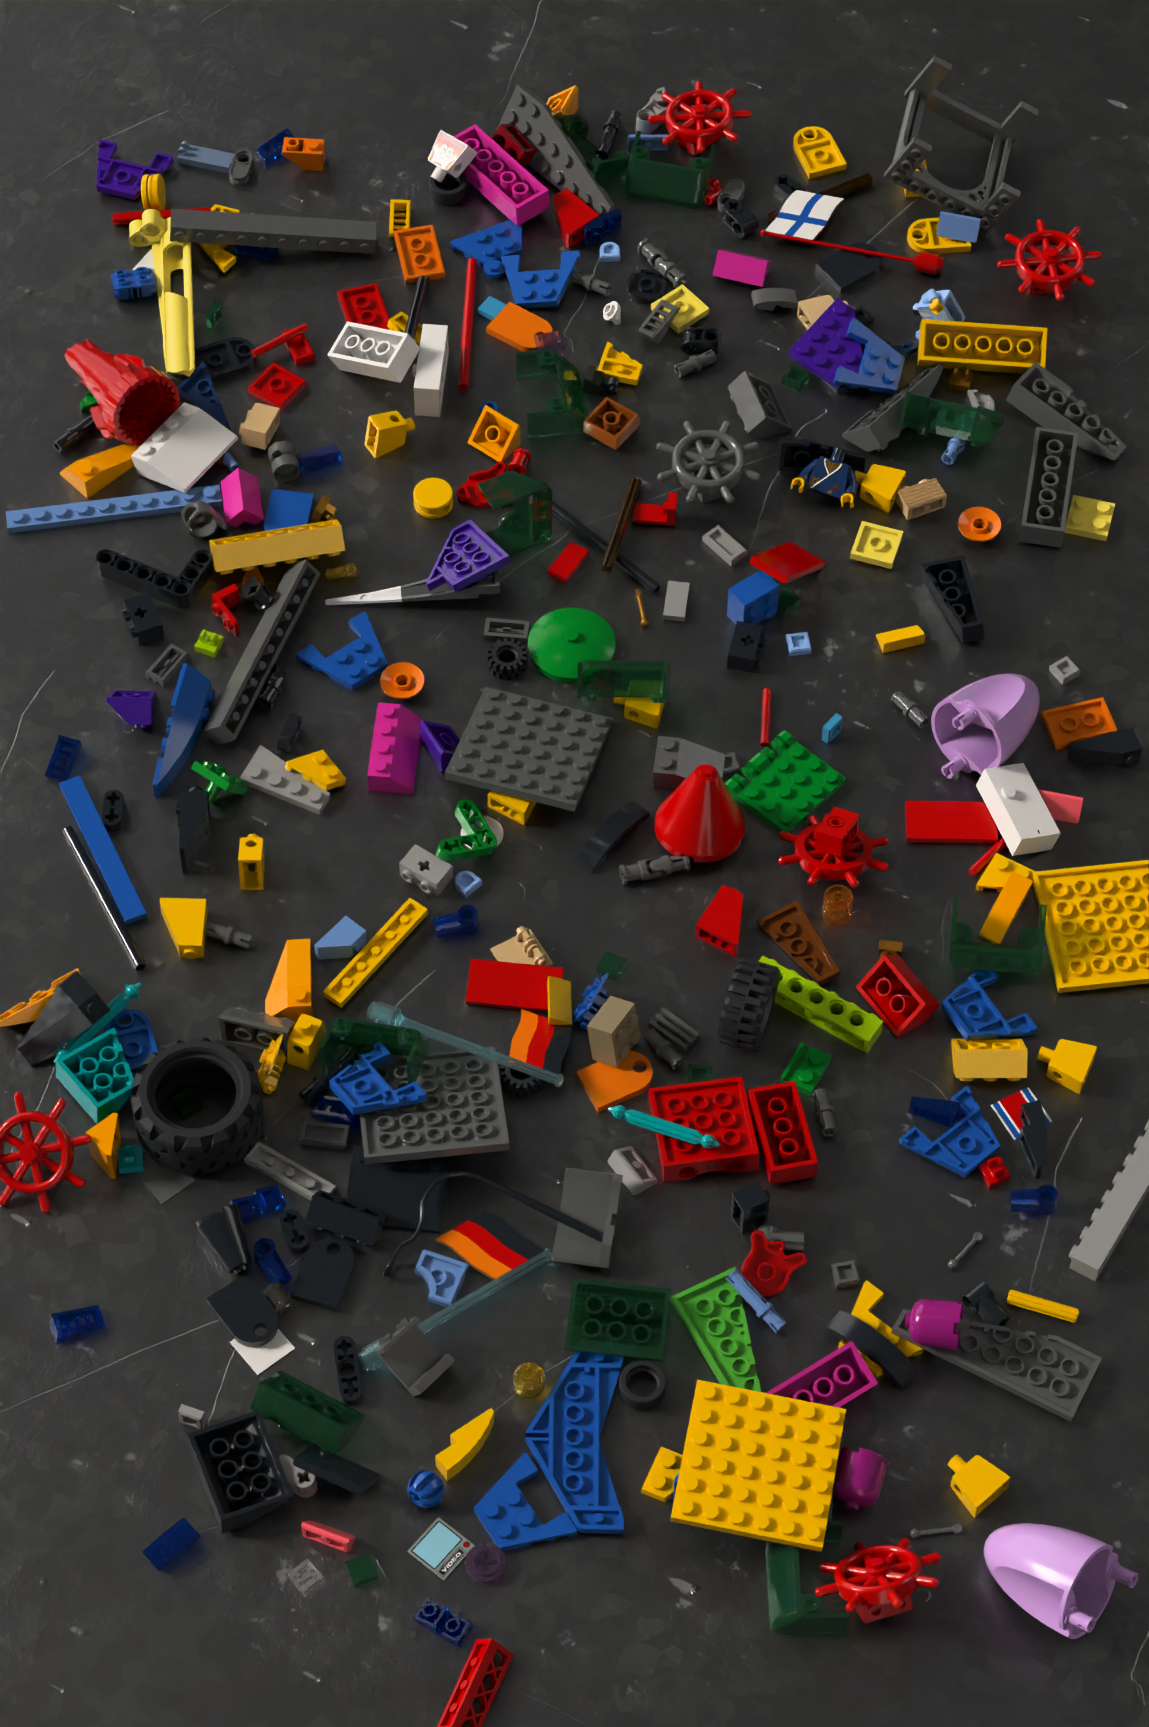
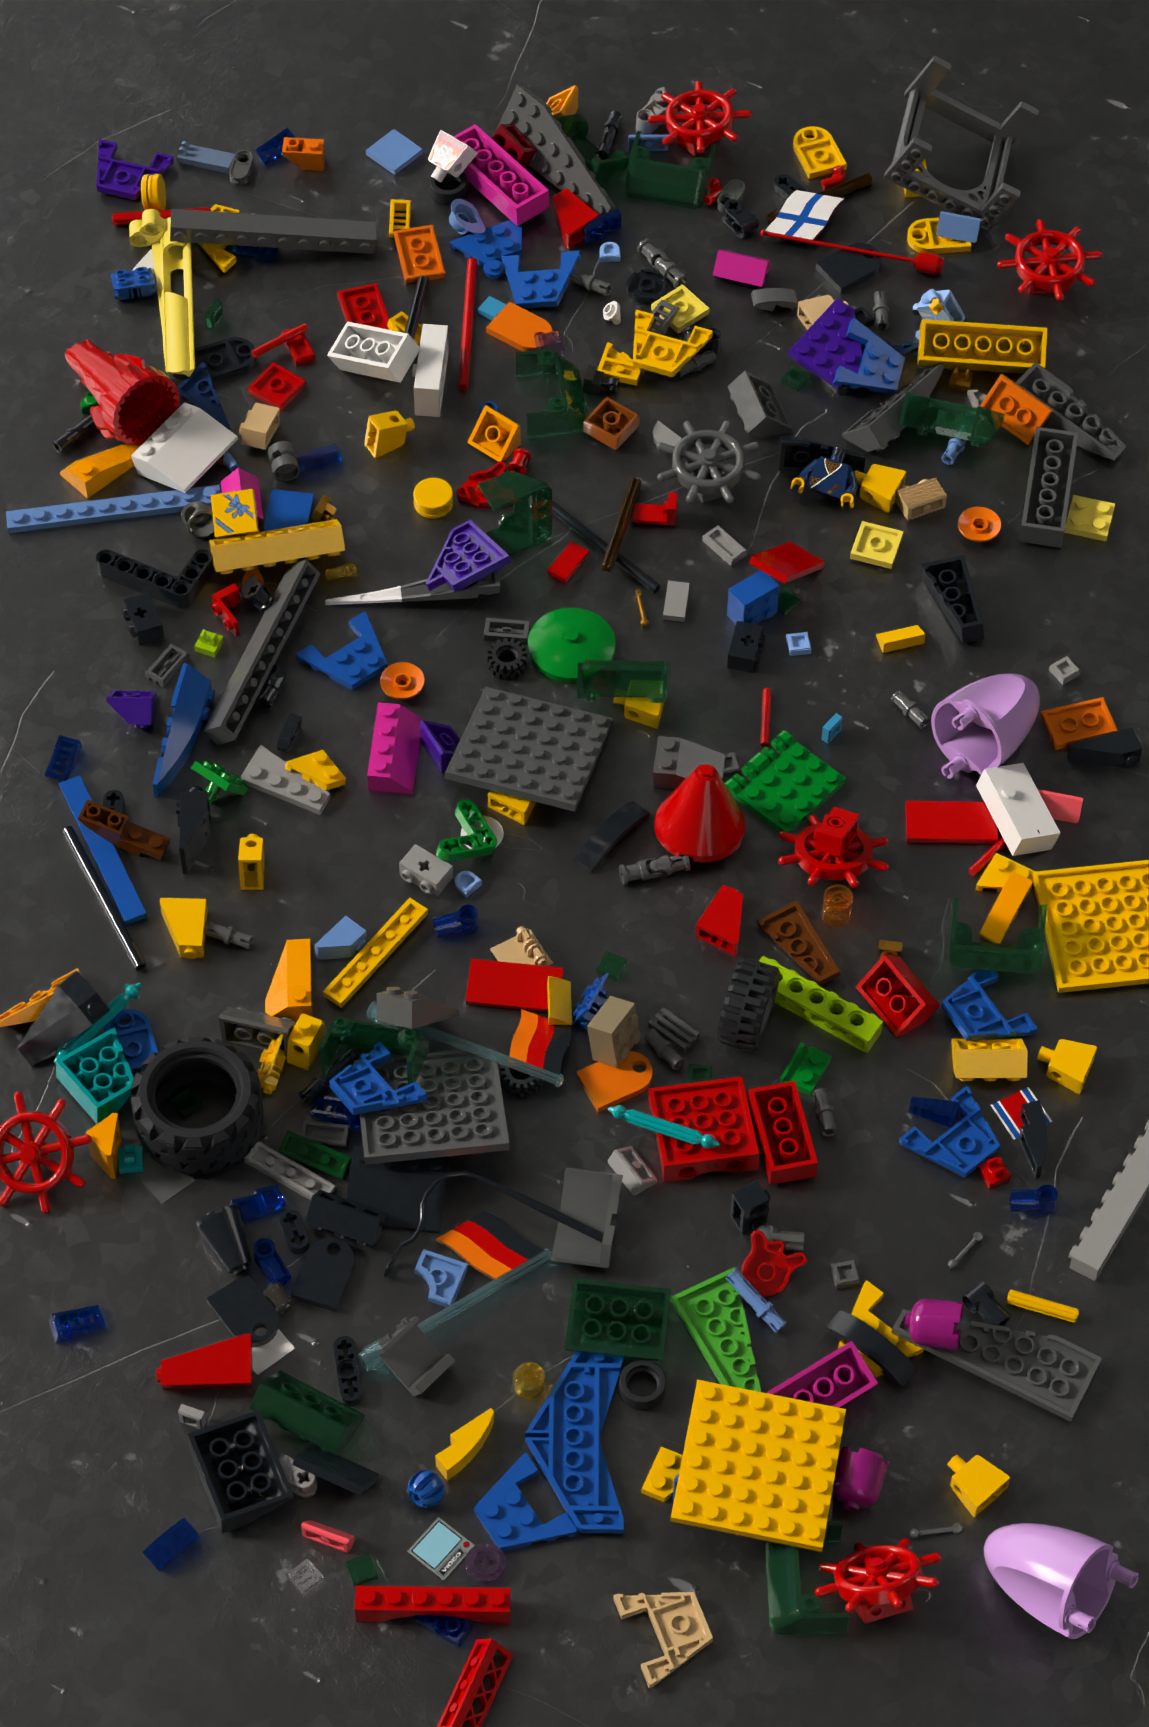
none -> reddish brown slope [78,800,171,861]
none -> red slope [156,1334,252,1390]
none -> yellow tile [211,489,259,538]
none -> dark green tile [278,1130,352,1180]
none -> red arch [355,1586,511,1624]
none -> medium blue tile [366,129,423,175]
none -> dark grey slope [377,987,459,1029]
none -> medium blue piece [449,199,486,235]
none -> tan wing [613,1592,713,1689]
none -> yellow wing [633,310,713,377]
none -> light grey tile [652,421,682,446]
none -> red arm [821,165,846,190]
none -> dark grey pin [873,291,889,331]
none -> orange tile [978,374,1053,445]

